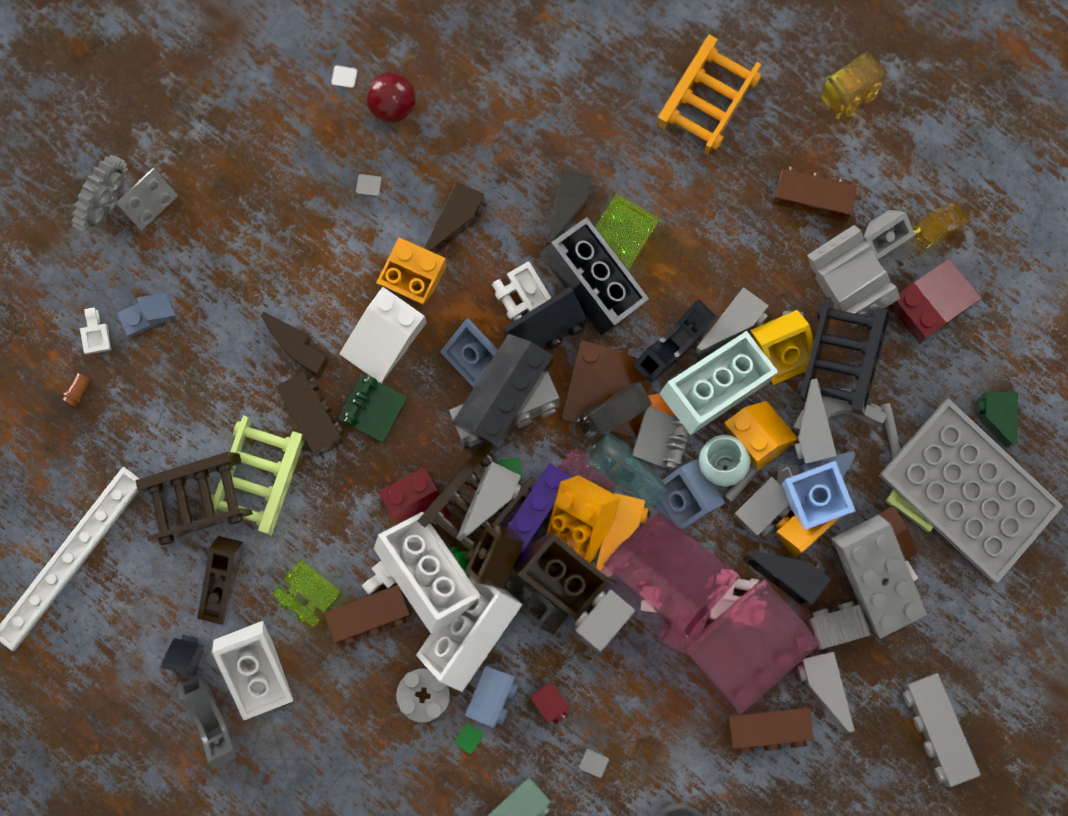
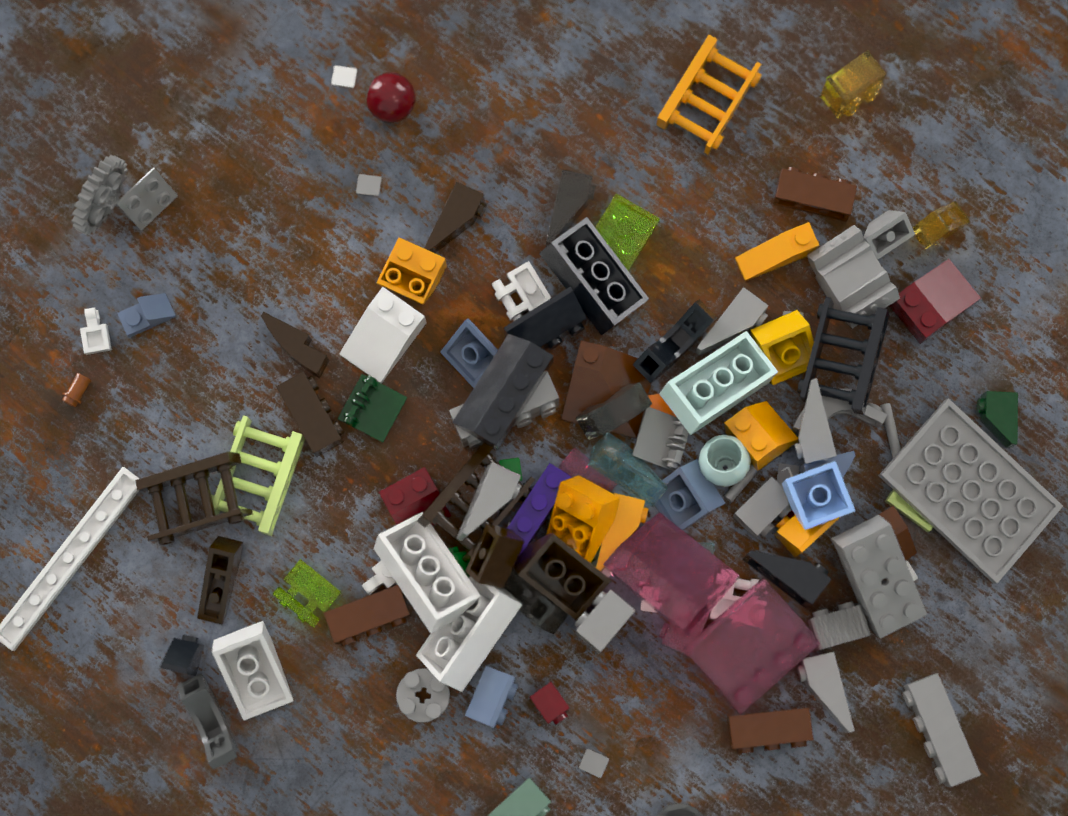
green sticker [454,723,484,754] -> none
none -> light orange slope [735,222,819,281]

